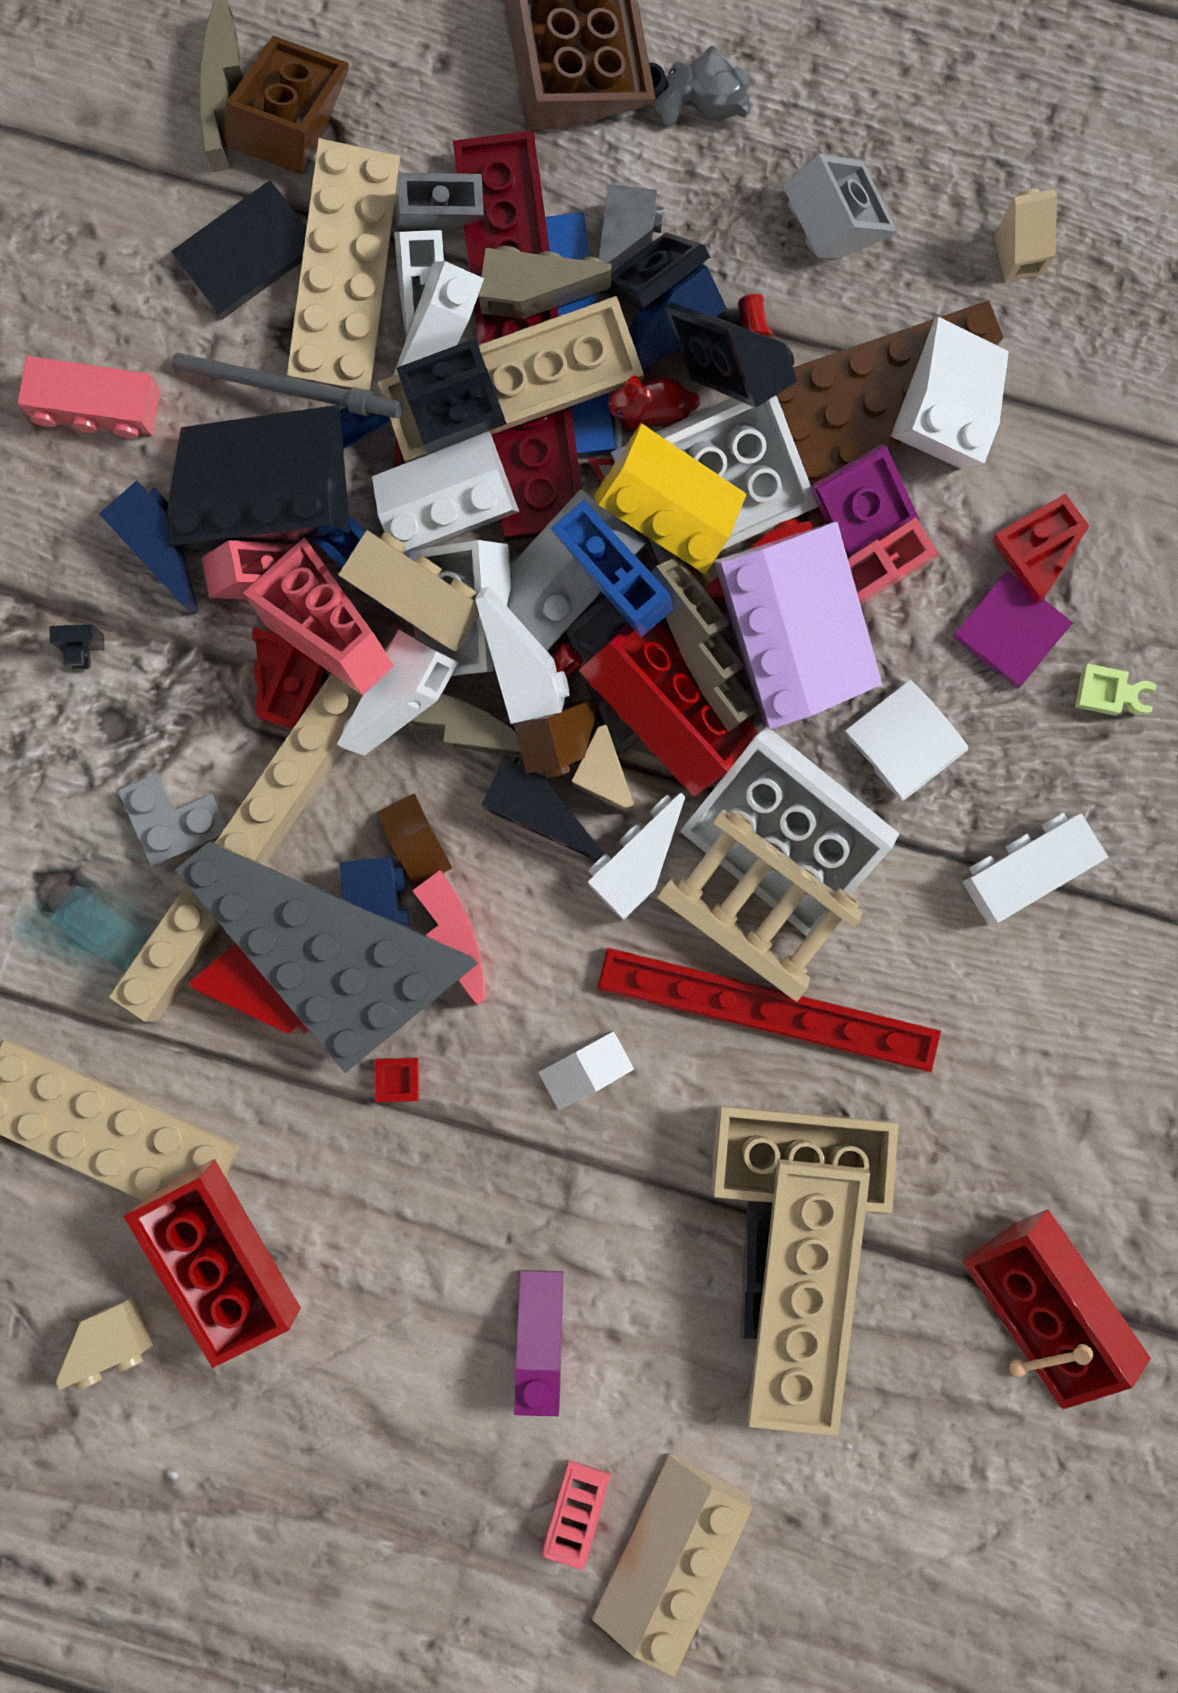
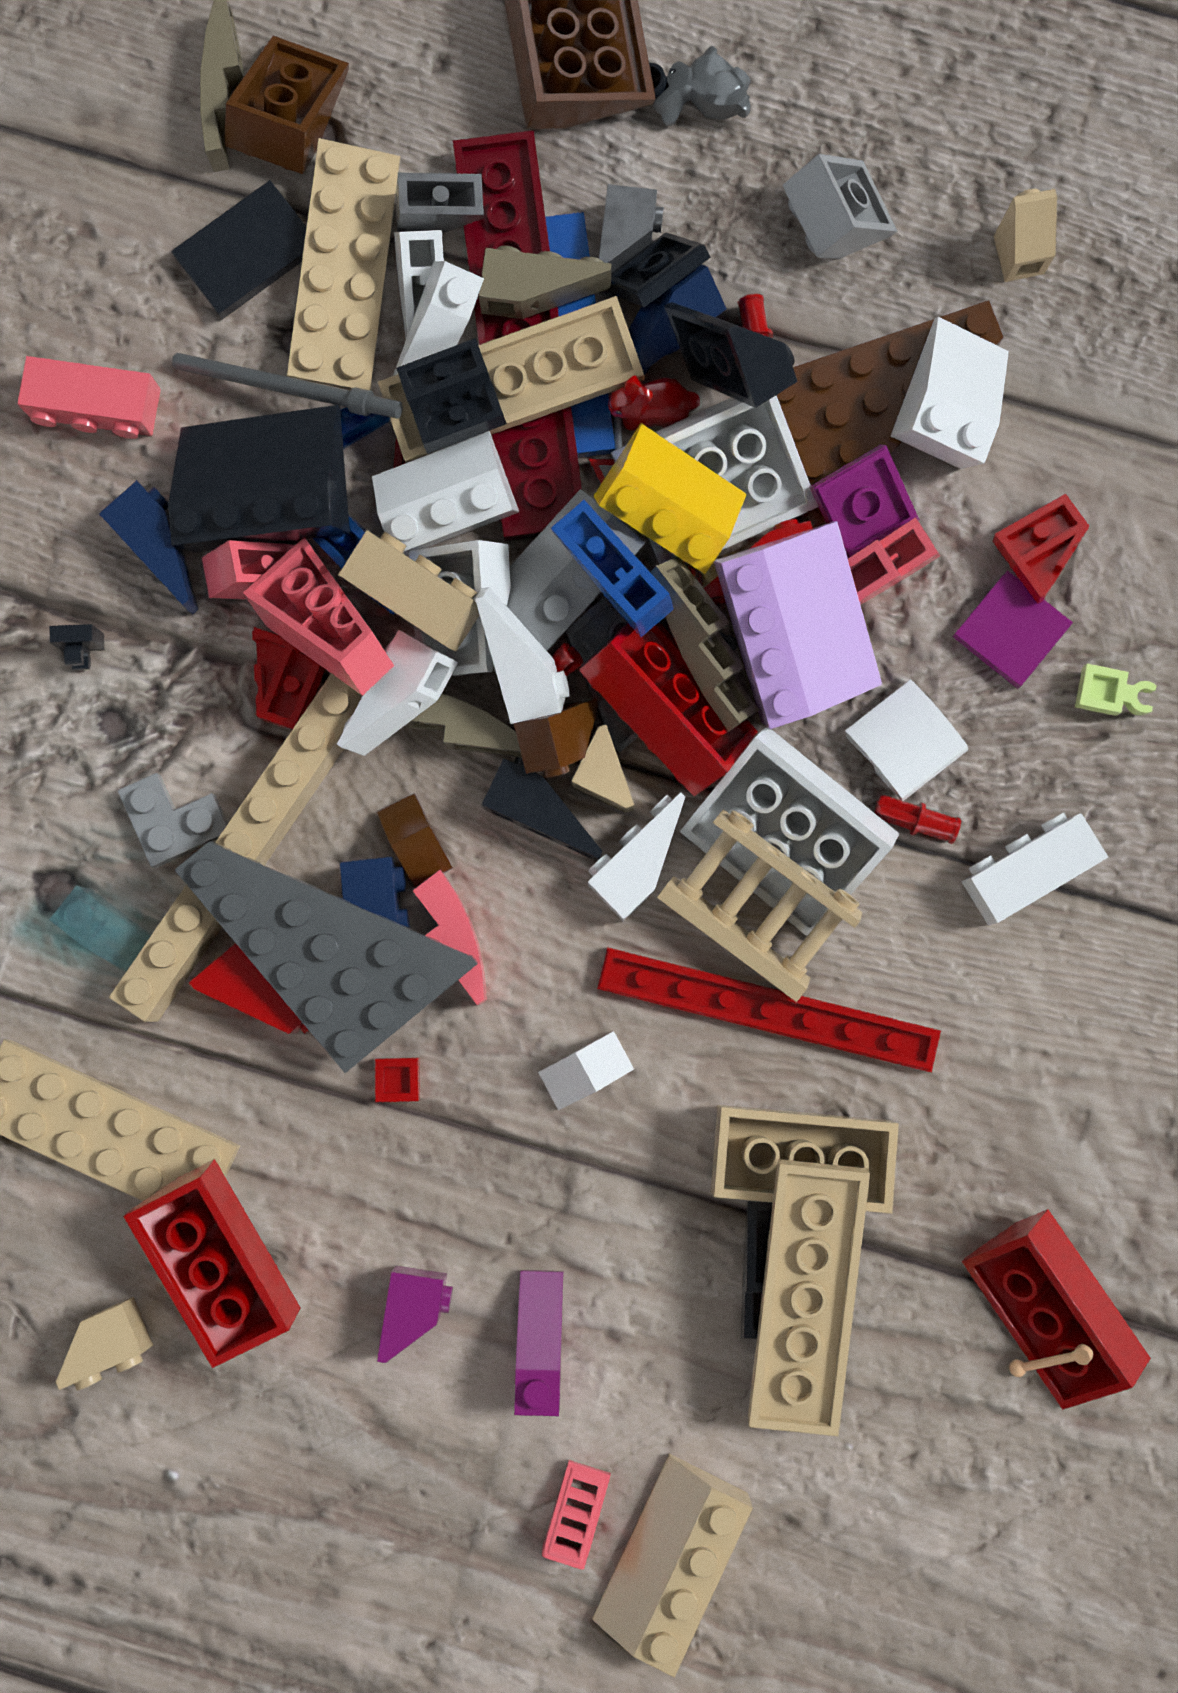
none -> magenta slope [377,1265,453,1363]
none -> red axle [874,795,961,844]

